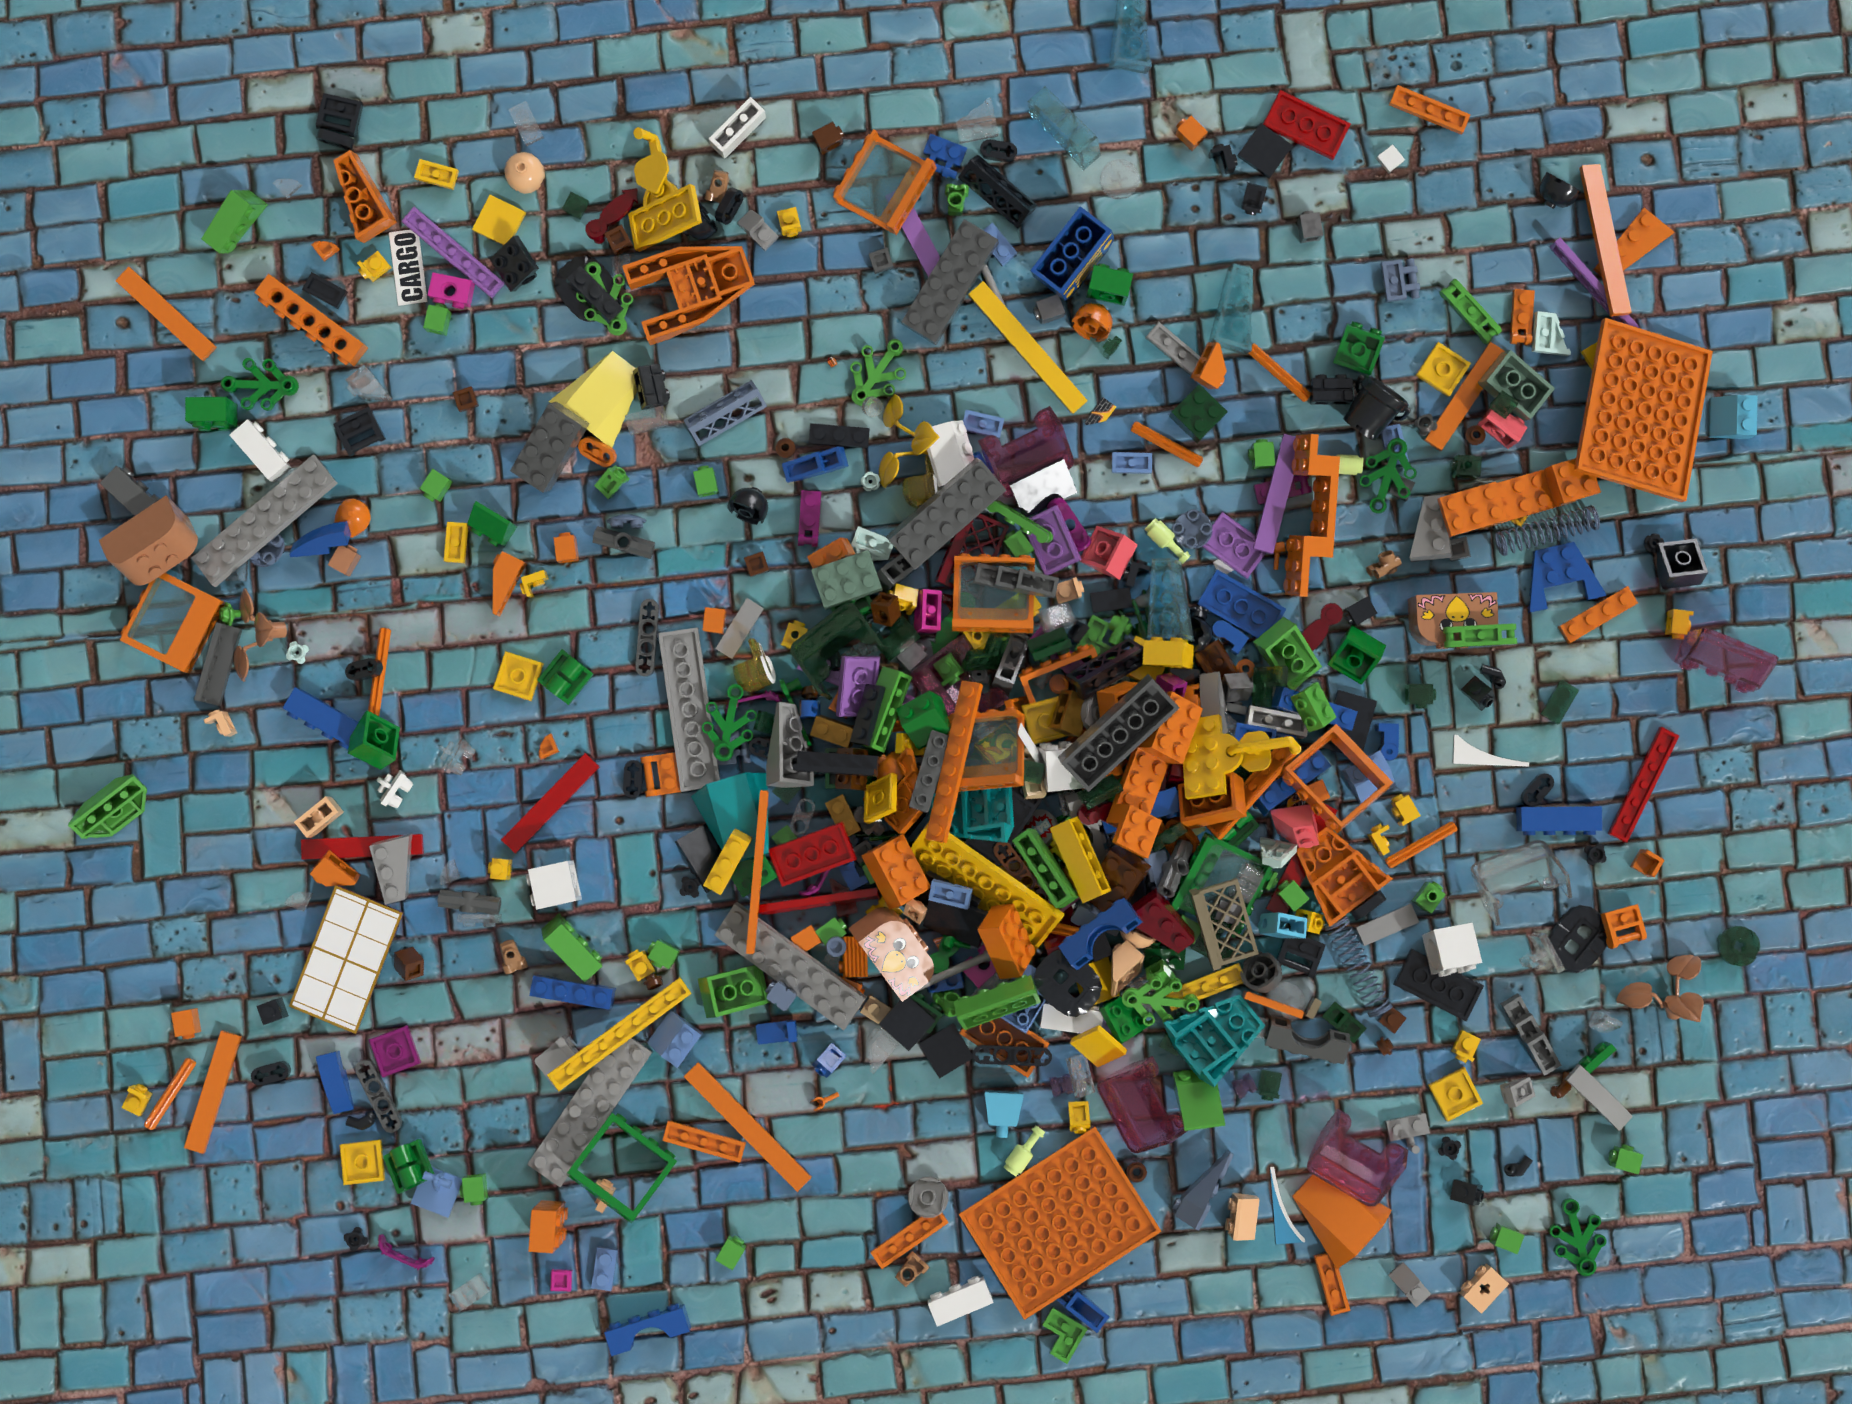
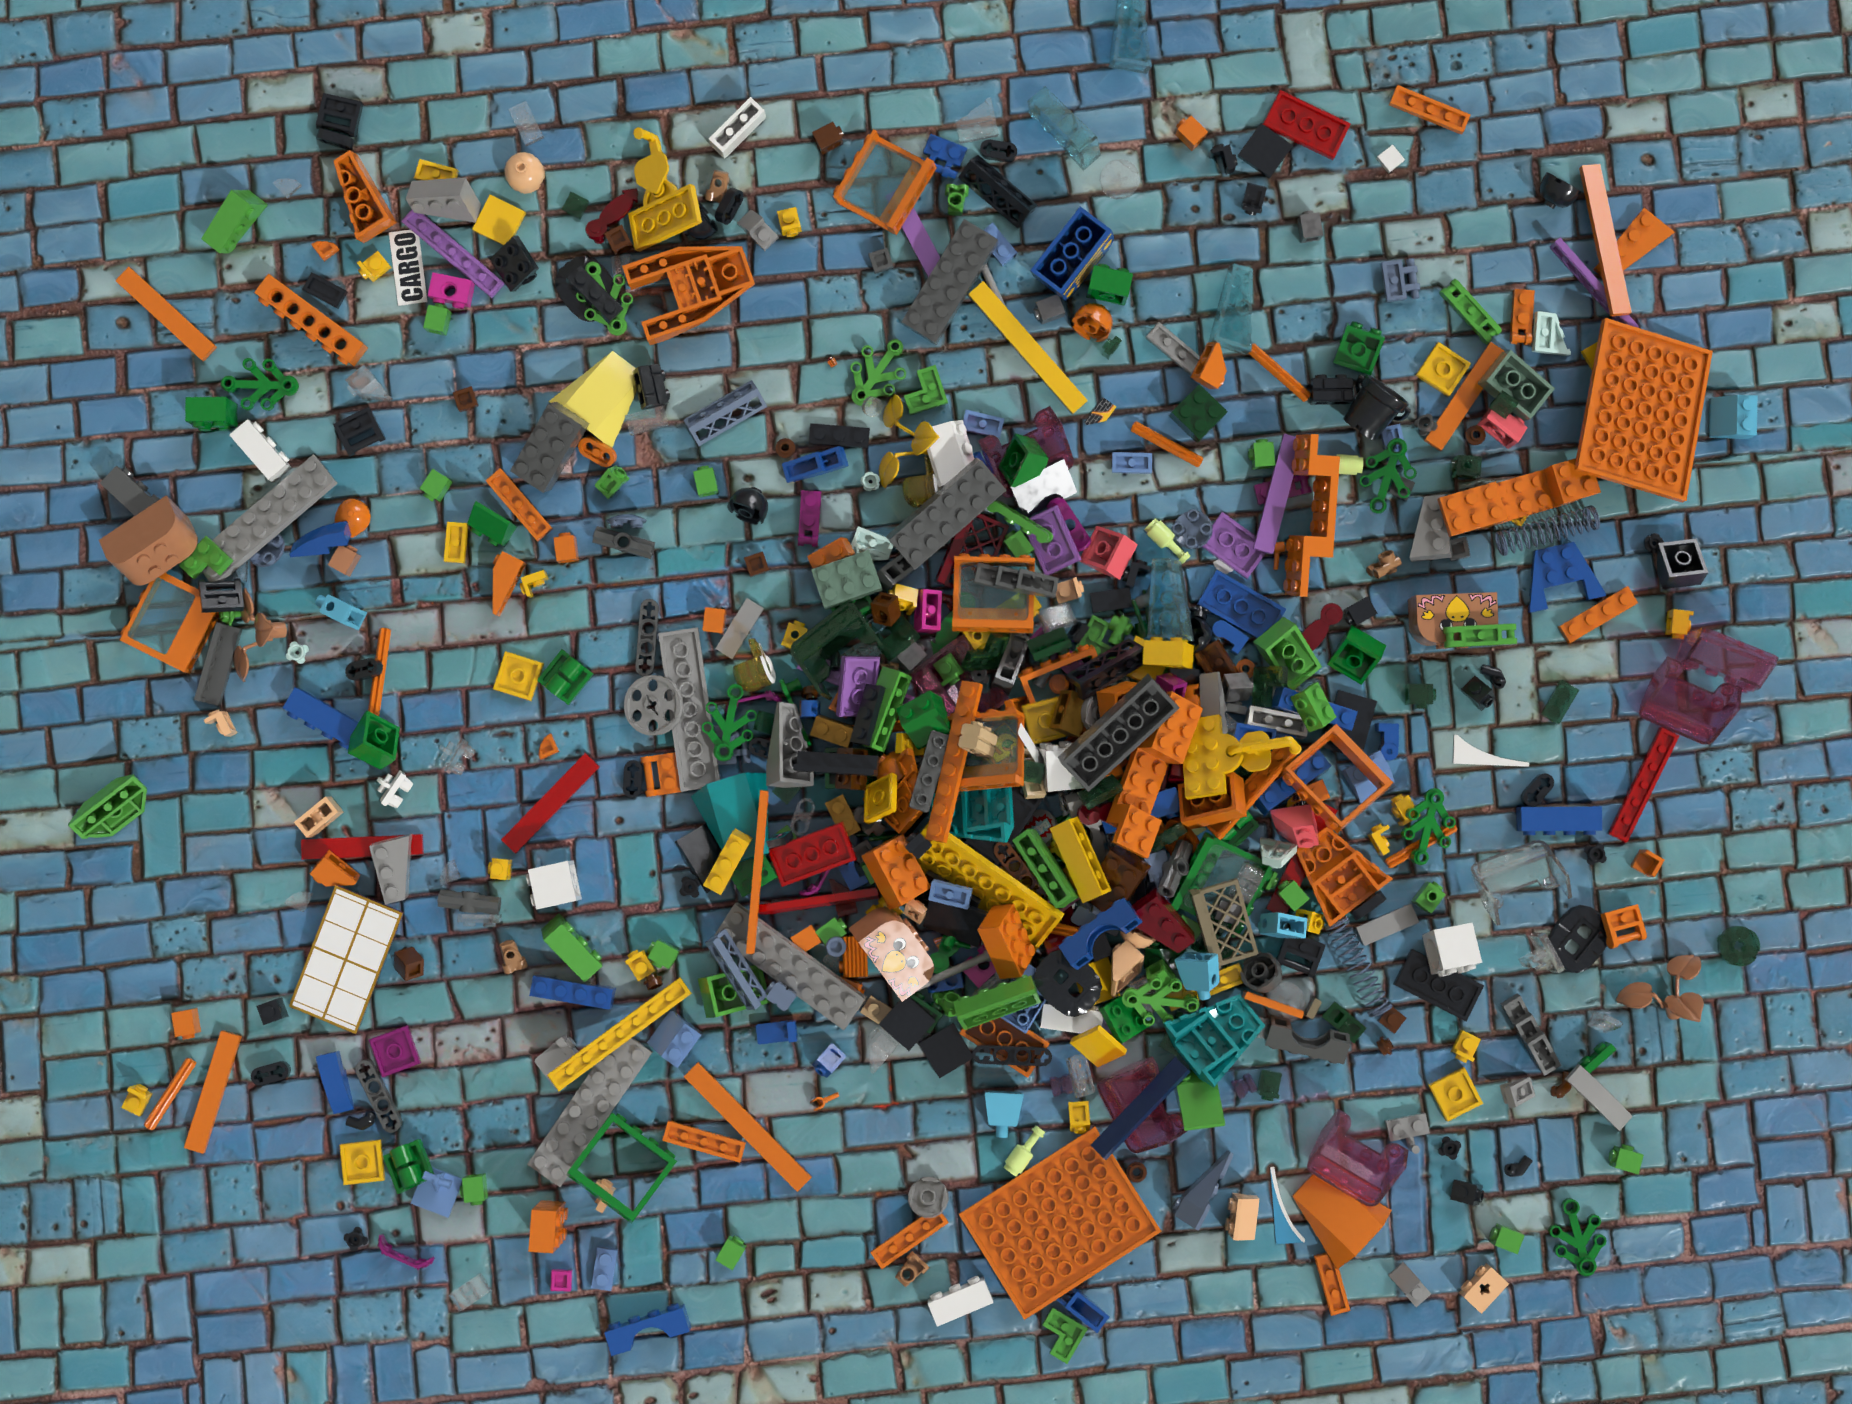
none -> bright green plate [179,536,234,579]
none -> black plate [198,578,244,613]
none -> medium azure torso [315,594,367,630]
none -> light grey wedge [406,177,481,223]
none -> orange plate [485,468,553,541]
none -> light grey wedge [624,675,683,735]
none -> sand blue fence [705,929,767,1010]
none -> black tile [766,830,794,848]
none -> bright green plate [904,365,948,416]
none -> black bracket [904,830,932,859]
none -> tan brick [958,721,998,758]
none -> green slope [998,433,1049,488]
none -> dark blue tile [1091,1057,1190,1160]
none -> medium azure torso [1175,952,1219,1000]
none -> green plant [1401,788,1456,865]
none -> clear pink windscreen [1639,656,1742,744]

